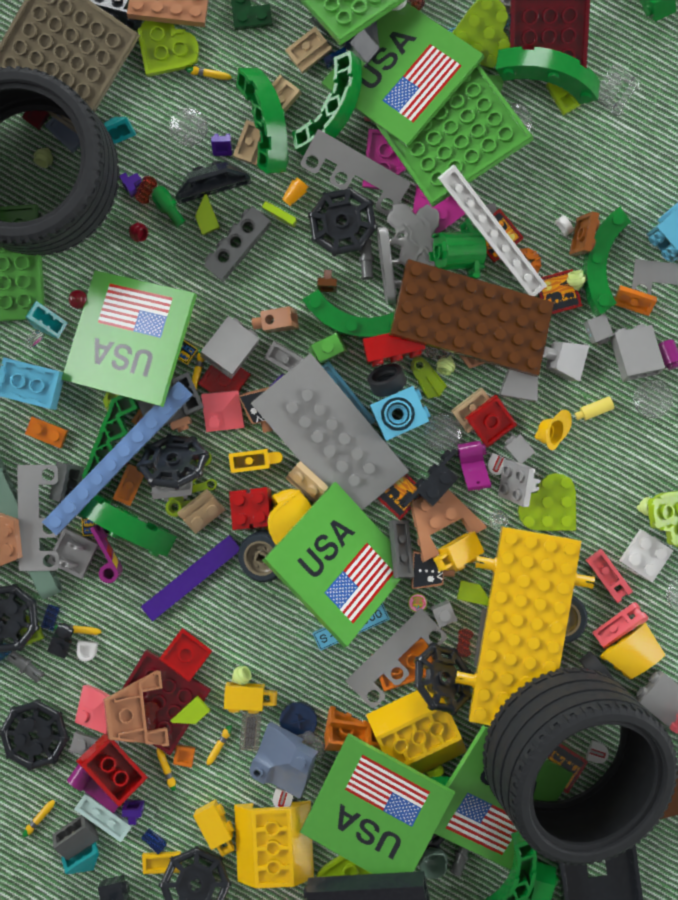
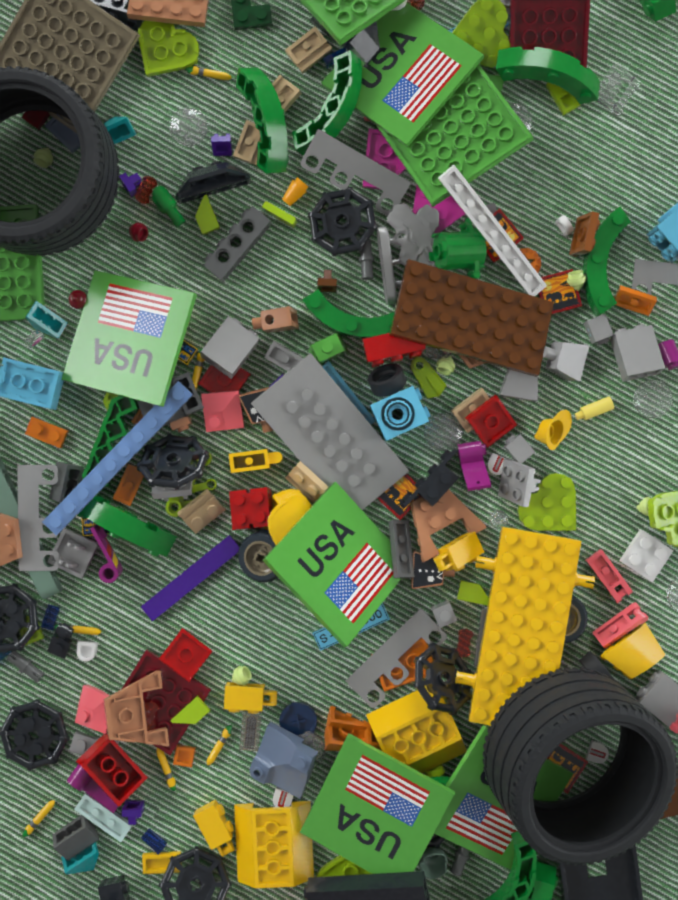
tile [408,593,427,612] -> none

